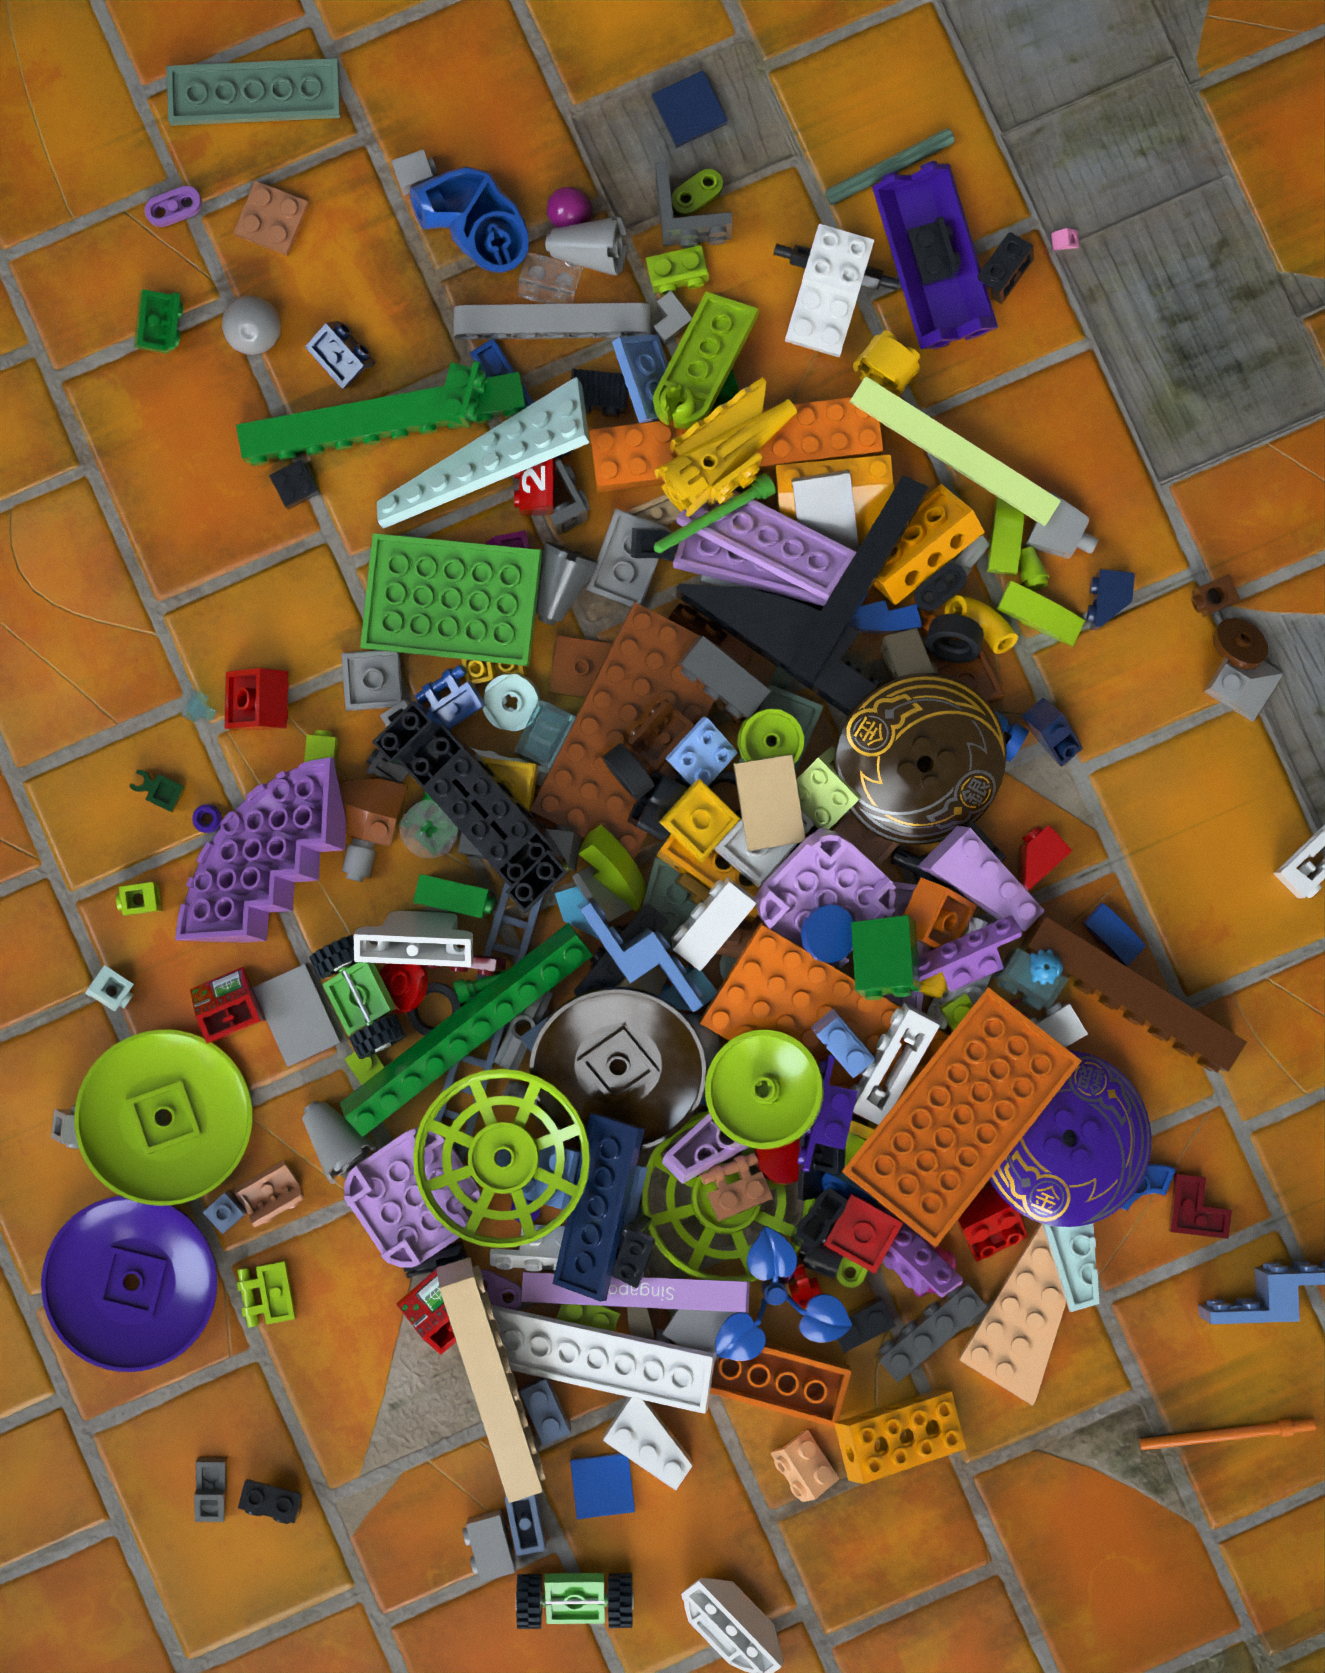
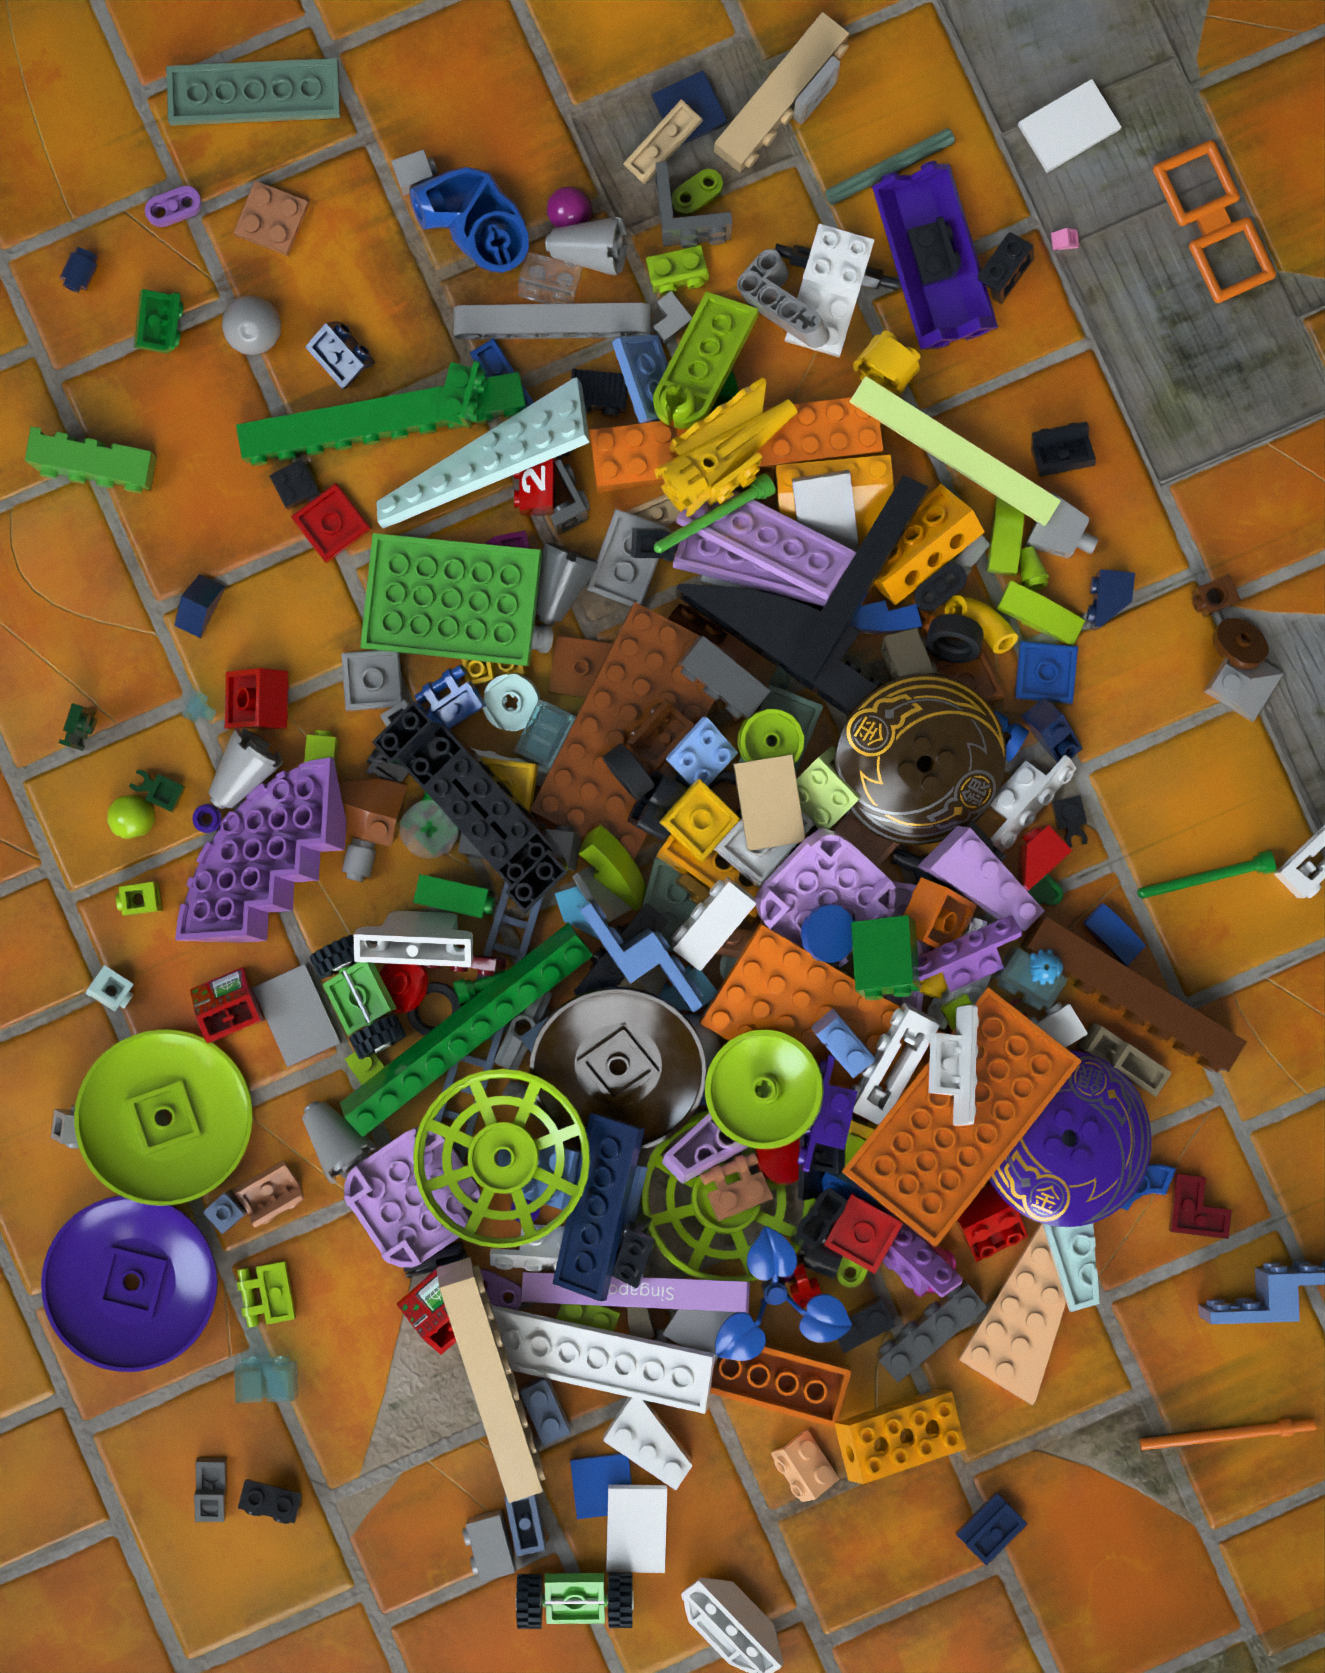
none -> bright green wedge [25,426,157,493]
none -> dark green plate [59,703,97,751]
none -> dark blue brick [60,247,98,293]
none -> lime hair [107,795,155,839]
none -> slope [174,574,226,638]
none -> light grey cone [208,727,284,809]
none -> clear light blue piece [234,1356,298,1403]
none -> red tile [291,483,372,563]
none -> light grey wheel [532,624,553,653]
none -> white tile [606,1484,667,1573]
none -> tan tile [623,99,703,185]
none -> tan brick [714,12,849,173]
none -> light grey beam [737,249,830,348]
none -> light grey tile [793,56,840,125]
none -> white bracket [928,1005,979,1126]
none -> dark blue plate [955,1492,1027,1566]
none -> white bracket [990,755,1076,853]
none -> blue tile [1014,641,1078,704]
none -> white tile [1018,79,1121,173]
none -> green tile [1027,874,1063,906]
none -> black bracket [1031,422,1096,477]
none -> black plate [1051,795,1088,848]
none -> dark tan slope [1077,1022,1172,1097]
none -> green piece [1137,849,1276,899]
none -> orange bar [1153,140,1276,303]

